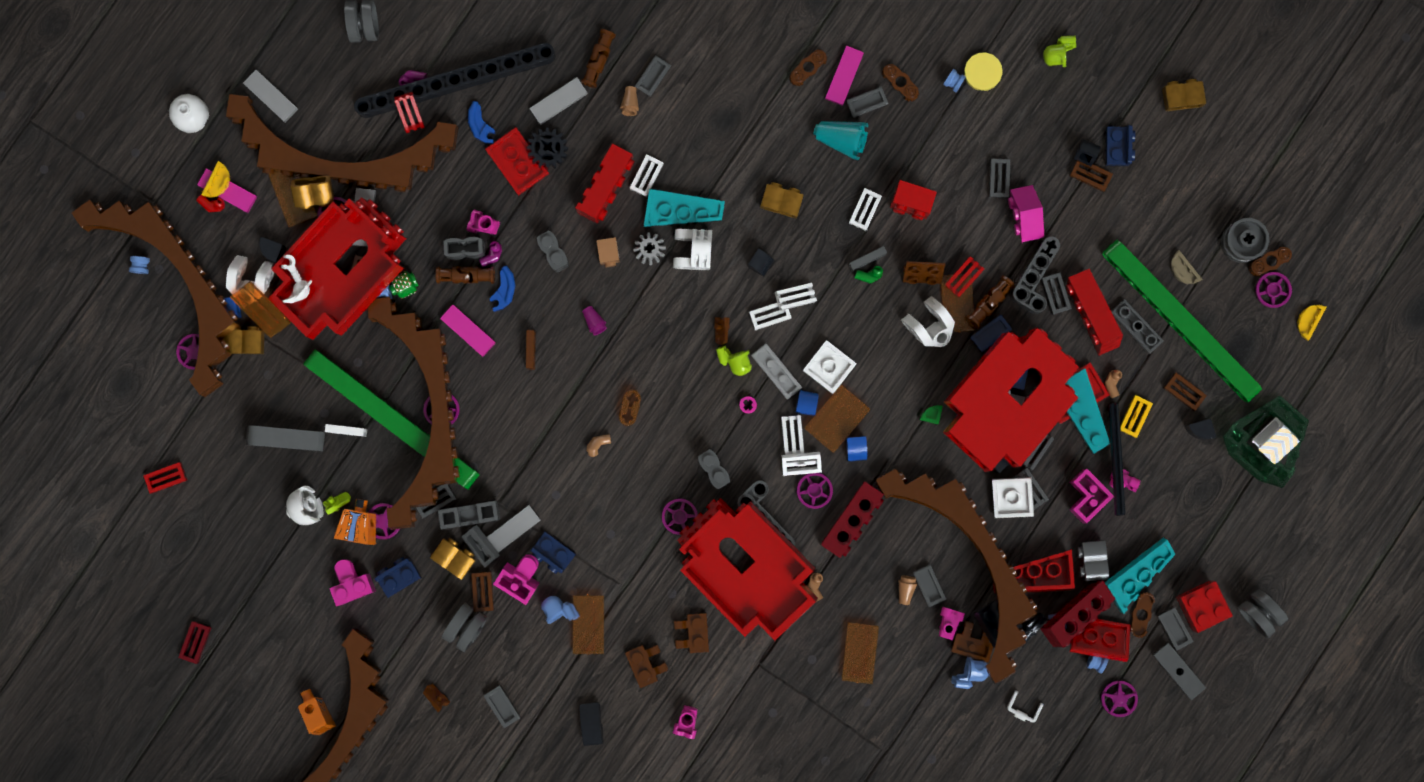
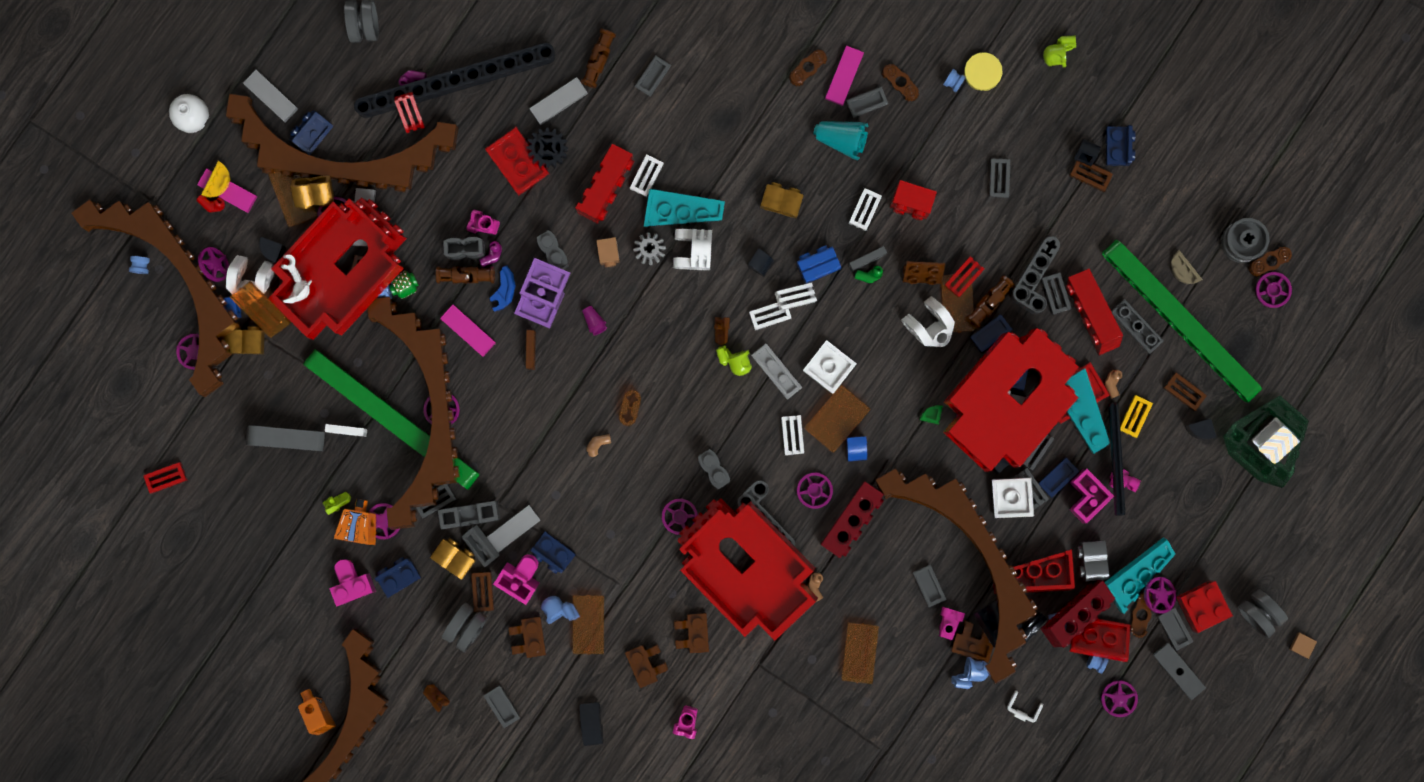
dark red tile [178,621,212,664] -> none
white cylinder [286,486,324,525] -> none
blue piece [468,101,495,144] -> none
medium nougat cone [620,86,639,116] -> none
dark pink bush [739,396,757,414] -> none
white tile [782,452,822,476] -> none
blue brick [796,390,819,416] -> none
medium nougat cone [898,575,917,605] -> none
dark pink brick [1008,185,1044,242] -> none
pearl gold brick [1162,79,1206,111] -> none
yellow tile [1297,305,1326,341] -> none
none -> magenta wheel [198,247,229,282]
none -> dark blue bracket [289,110,333,155]
none -> reddish brown plate [508,616,546,658]
none -> medium lavender bracket [514,258,571,329]
none -> blue brick [797,245,841,284]
none -> dark blue tile [1038,458,1079,498]
none -> magenta wheel [1144,577,1176,614]
none -> medium nougat tile [1289,632,1317,659]

